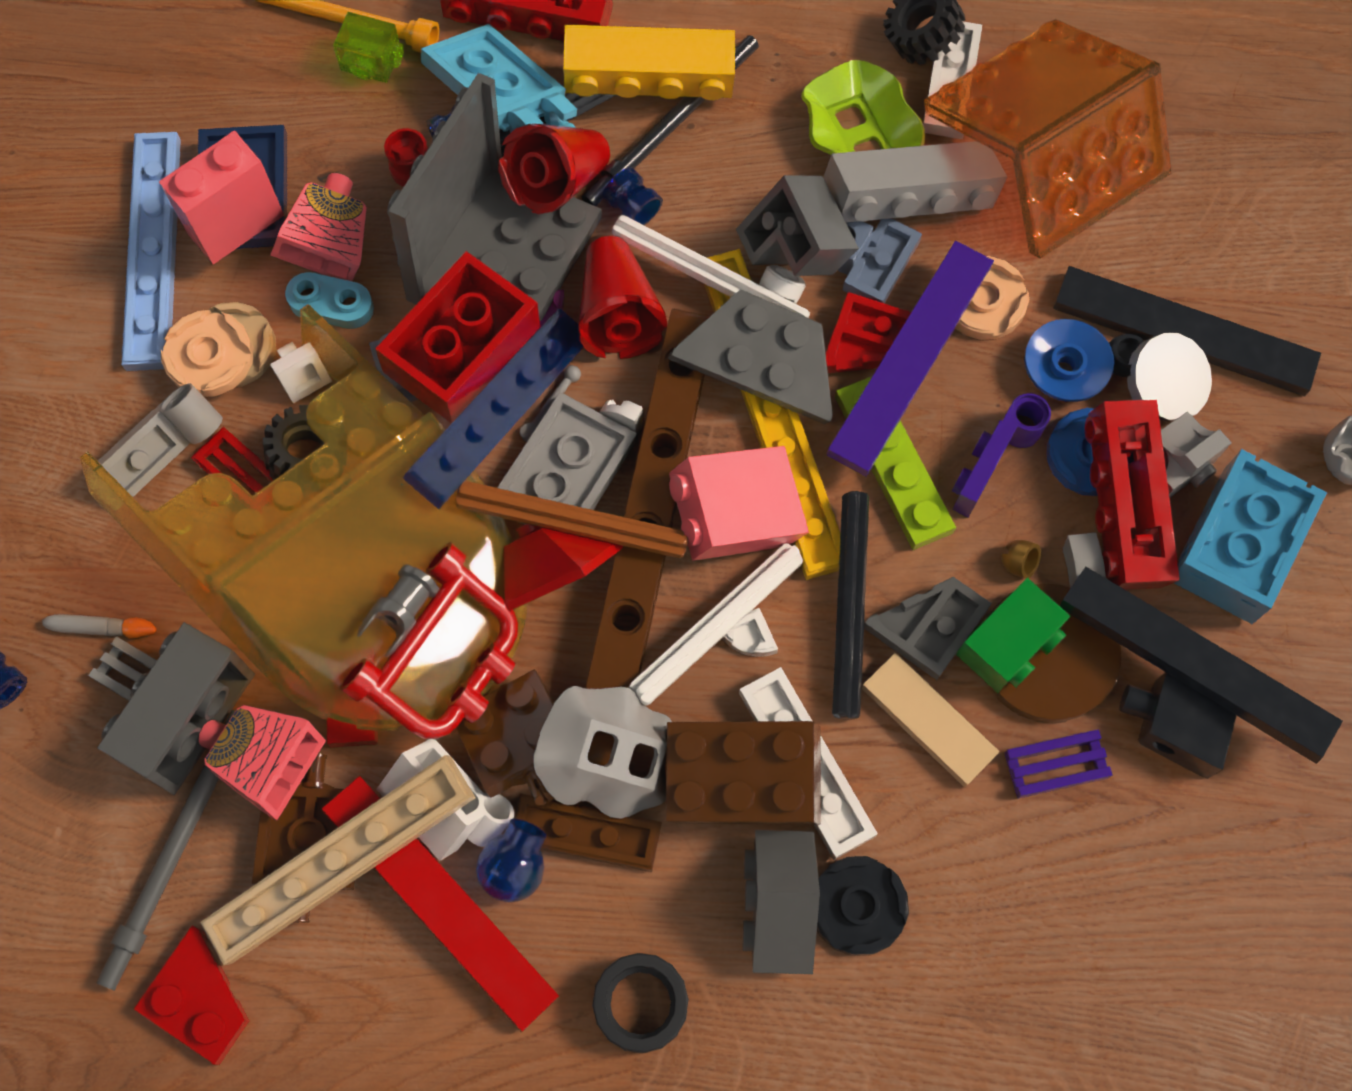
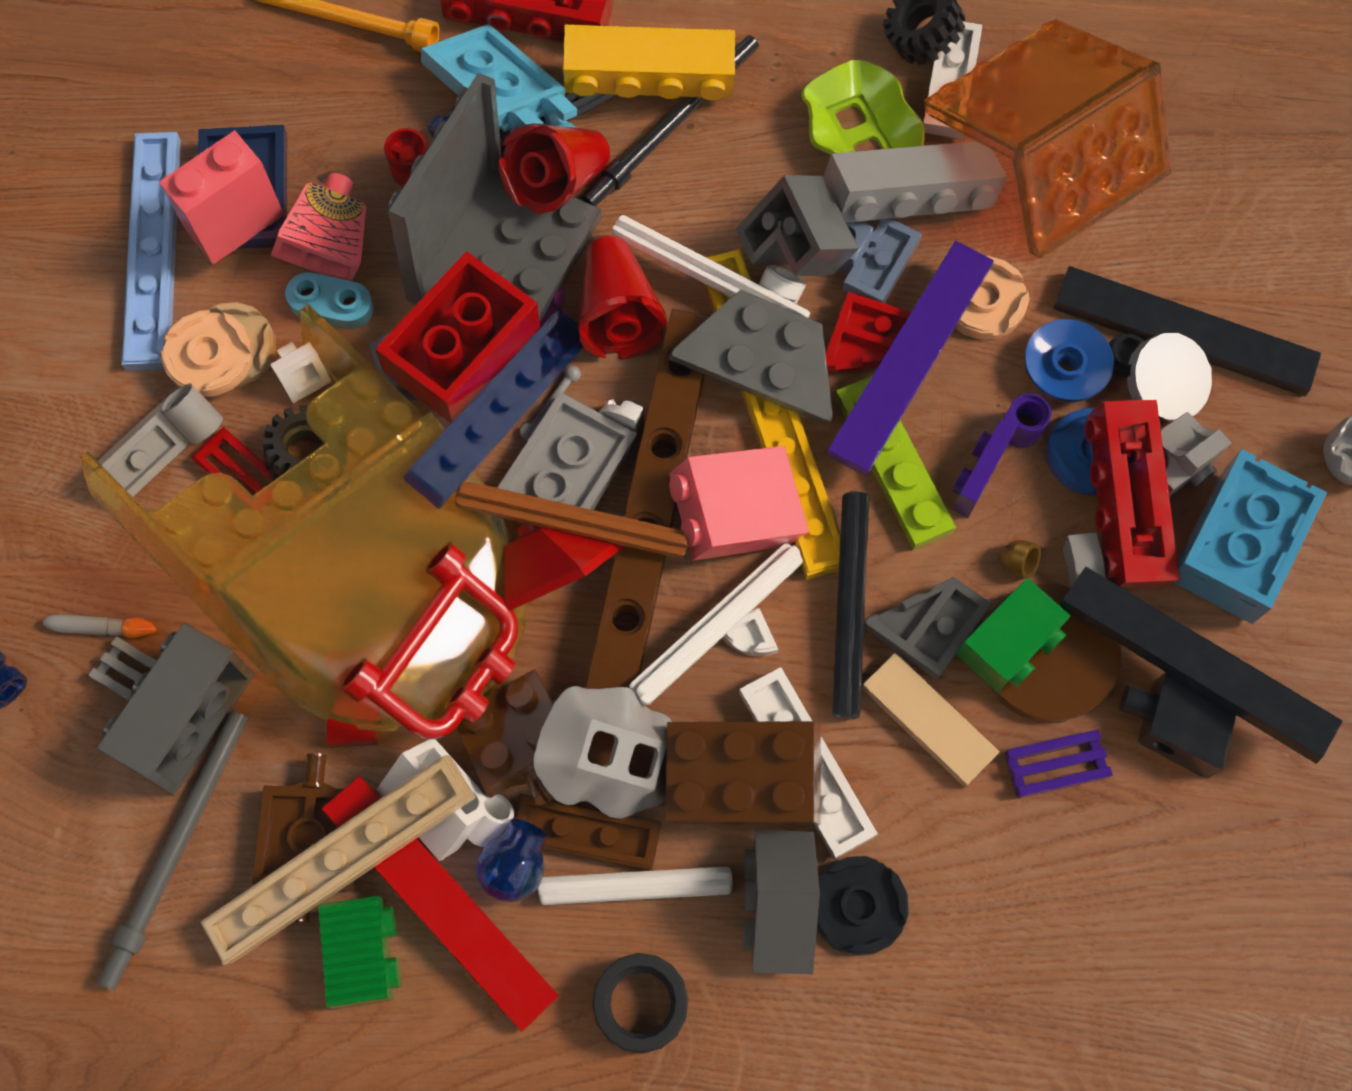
red wing [134,925,249,1065] -> none
coral torso [199,705,326,820] -> none
clear neon green brick [333,12,404,83] -> none
dark grey piece [357,564,439,657] -> none
clear blue wheel [603,167,663,225] -> none
none -> green brick [318,896,401,1010]
none -> white axle [538,866,733,905]

